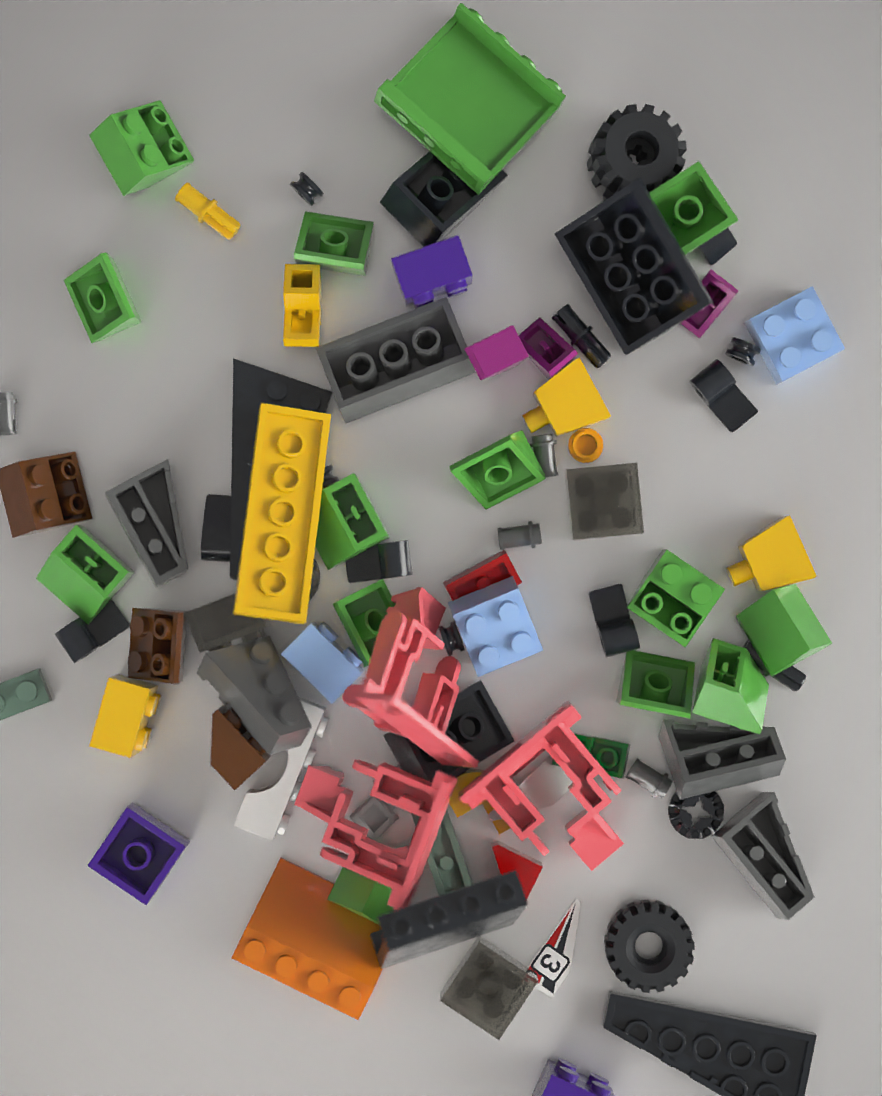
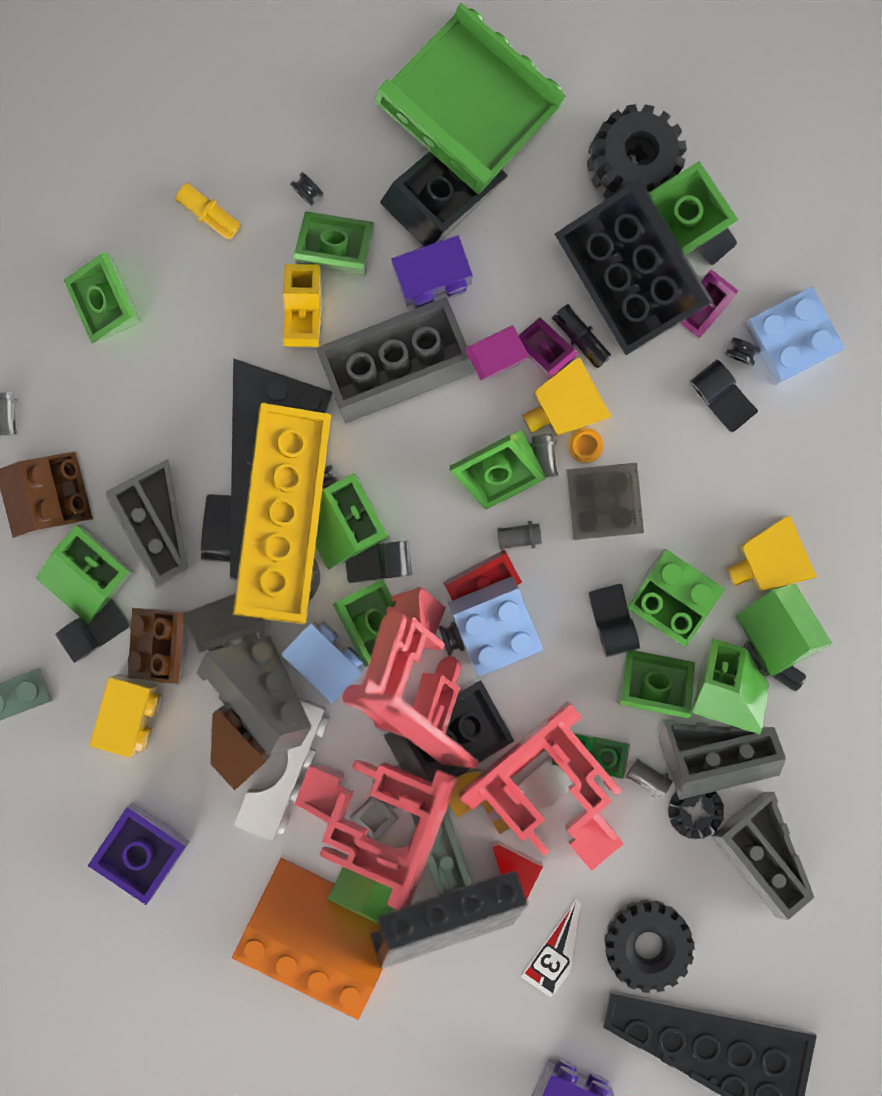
bright green slope [89,100,195,196] -> none
clear smoke brick [440,936,538,1040] -> none

